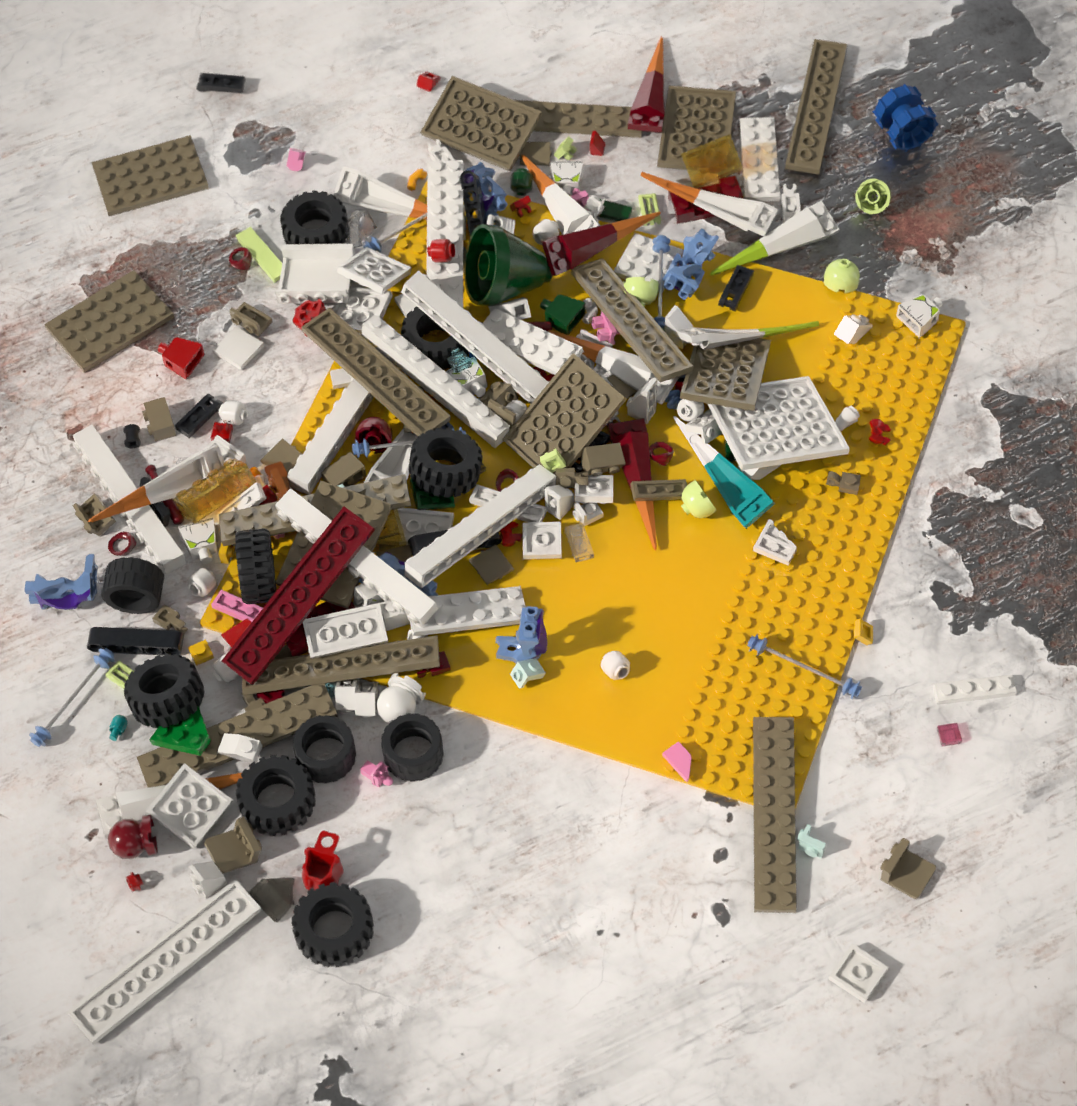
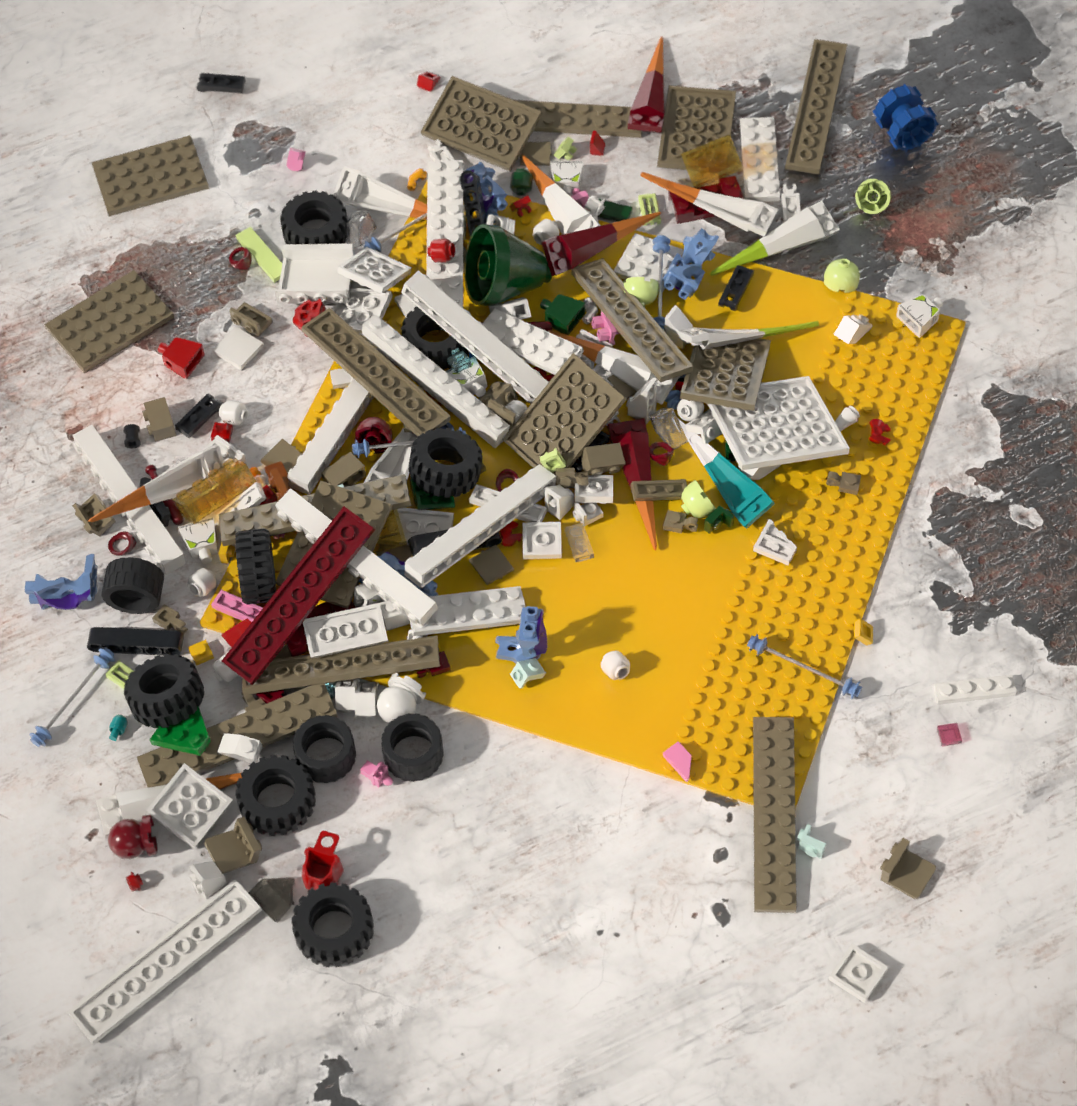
none -> clear slope [649,407,688,450]
none -> dark tan plate [663,510,698,533]
none -> dark green bracket [704,505,734,534]

